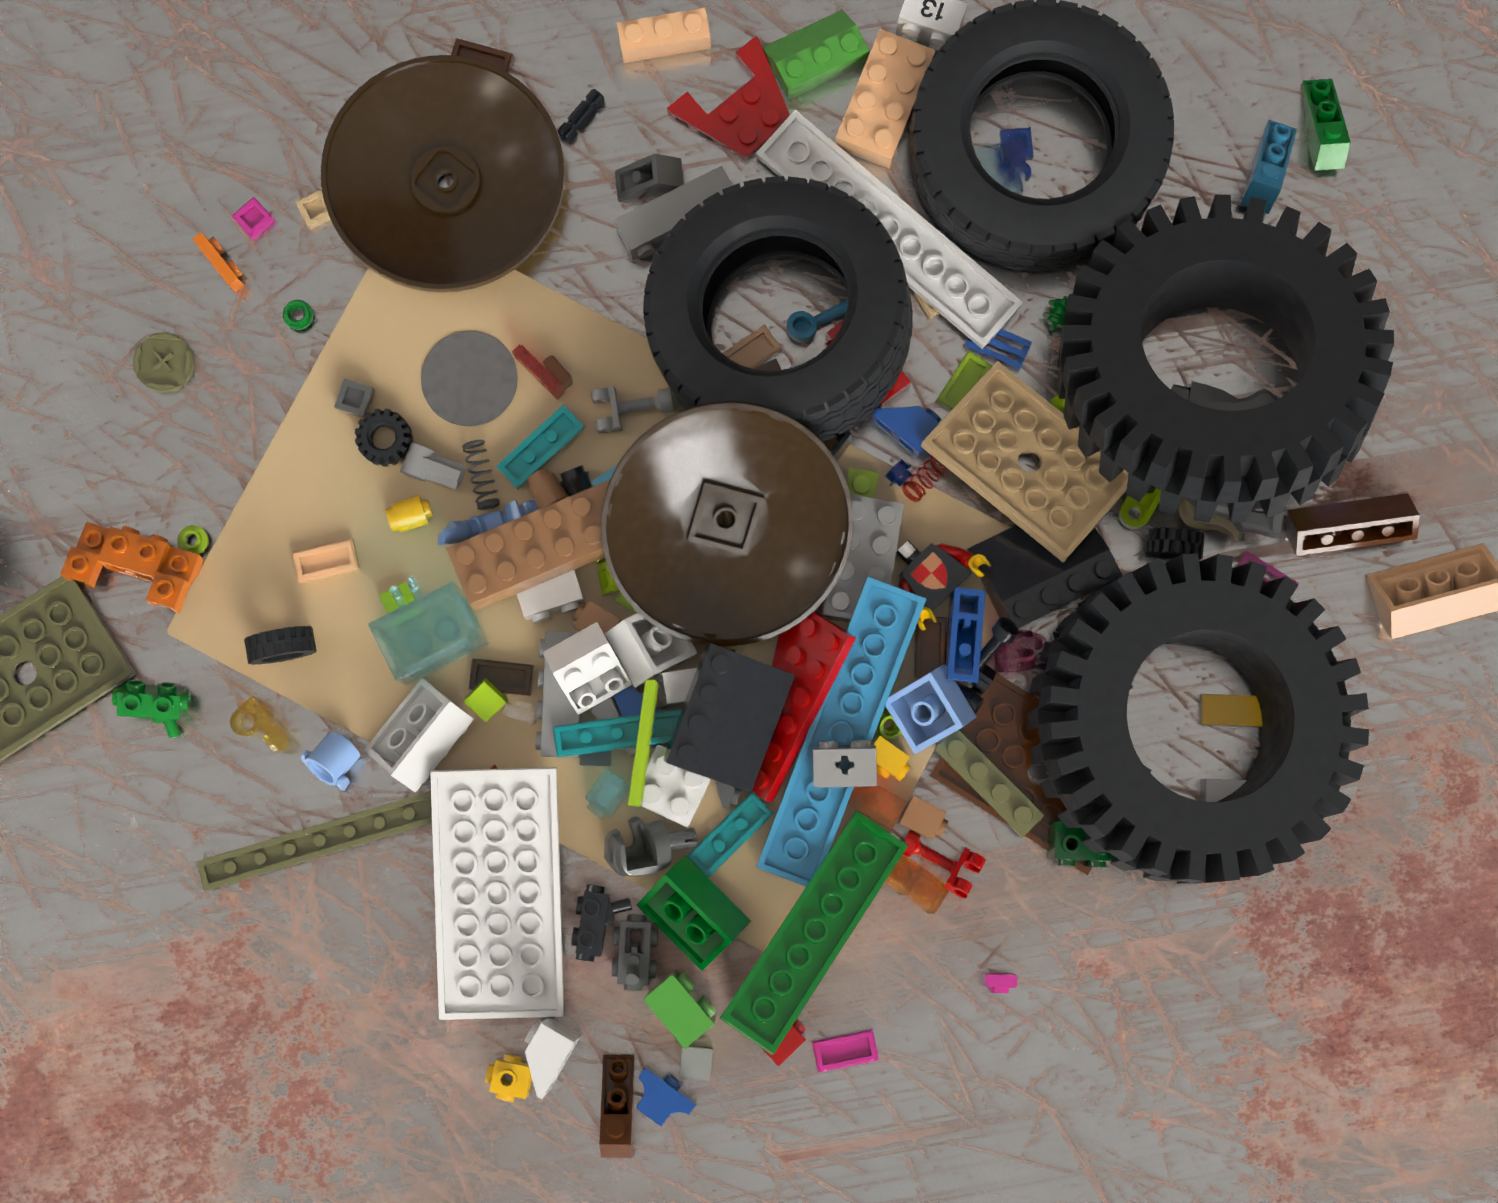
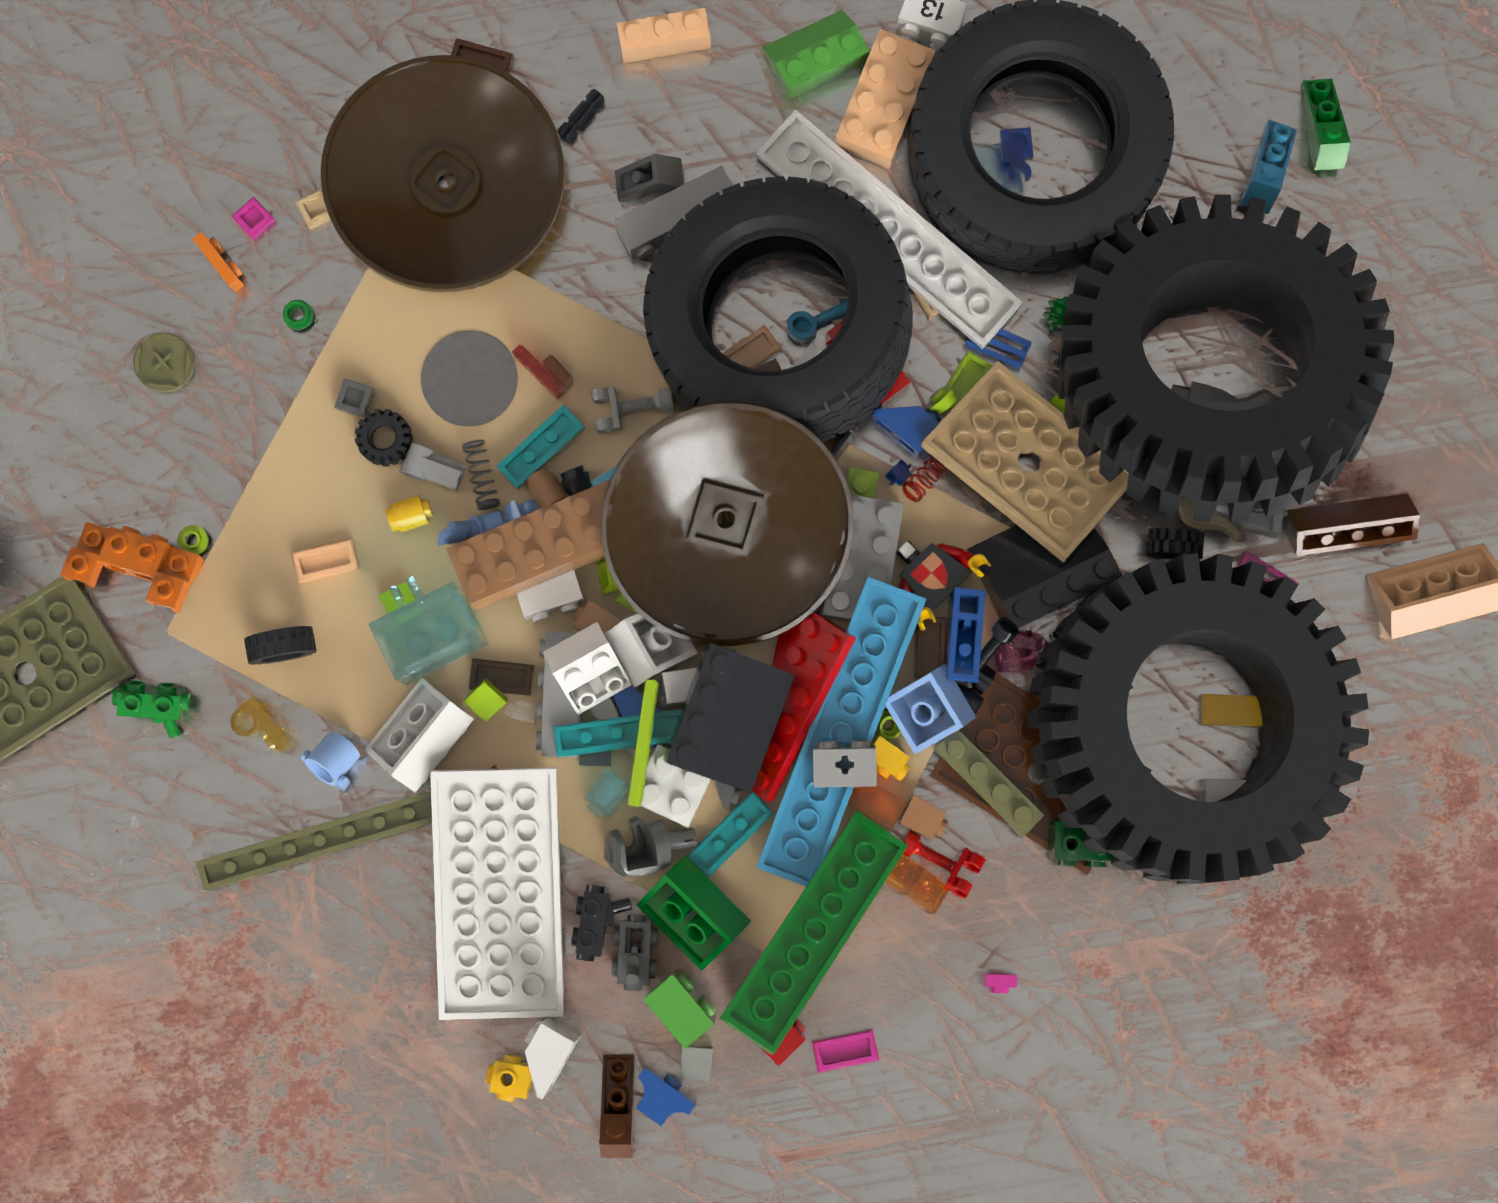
red wing [667,36,790,160] -> none
lime plate [1118,486,1161,529] -> none
none -> lime plate [928,387,957,415]

